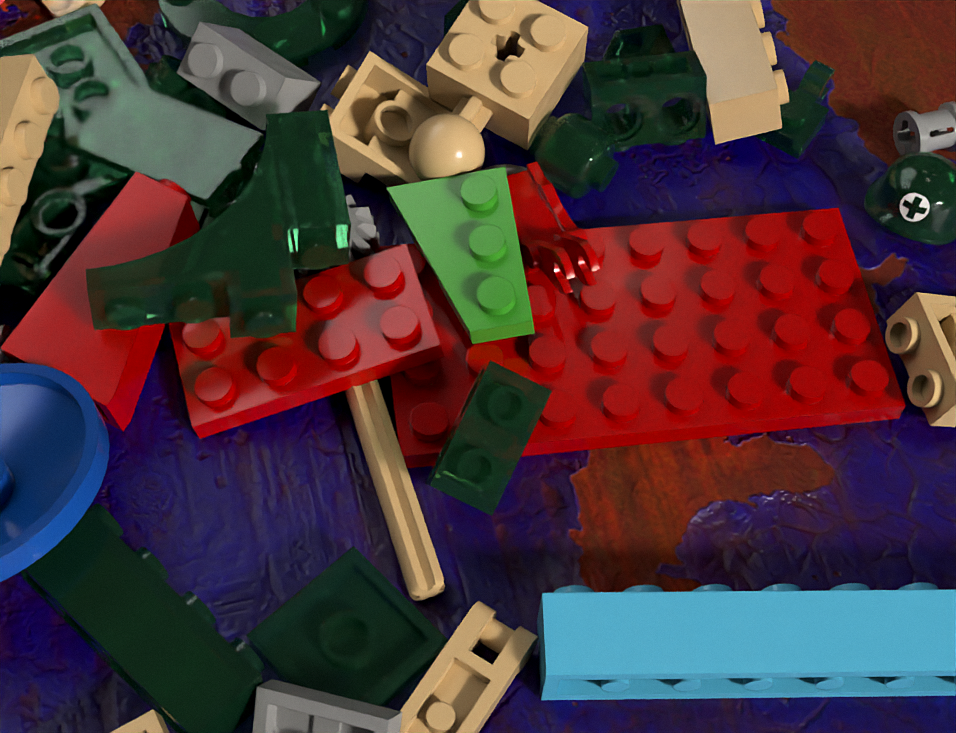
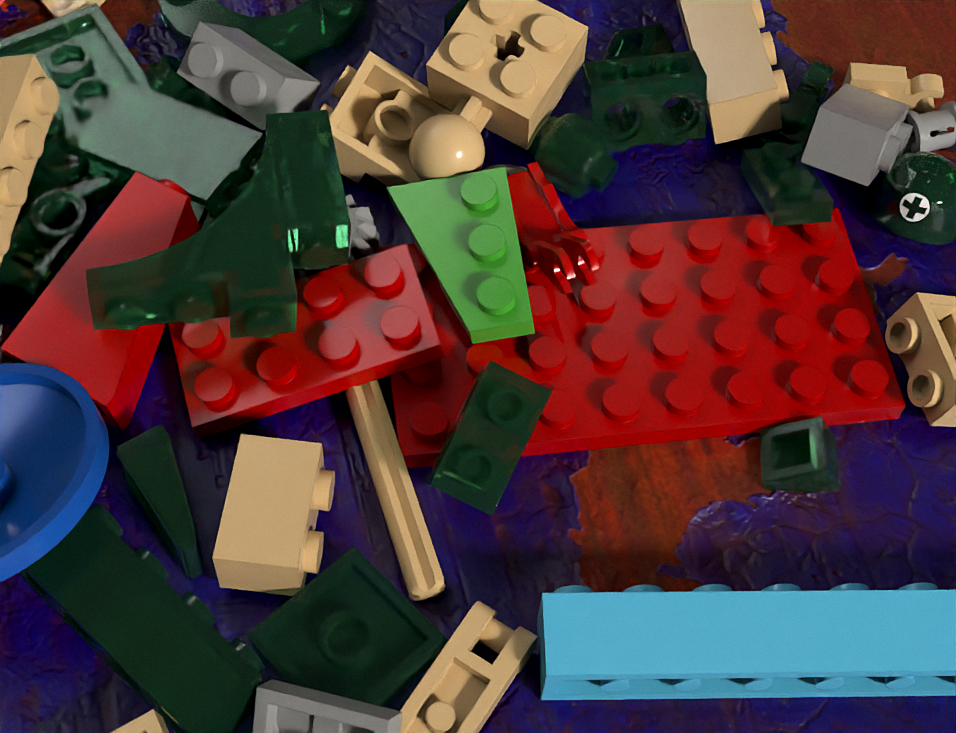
none -> clear green slope [116,425,204,580]
none -> tan brick [212,434,335,597]
none -> clear green plate [740,142,834,226]
none -> clear green slope [759,416,840,493]
none -> light grey brick [801,83,913,186]
none -> tan plate [842,62,944,114]

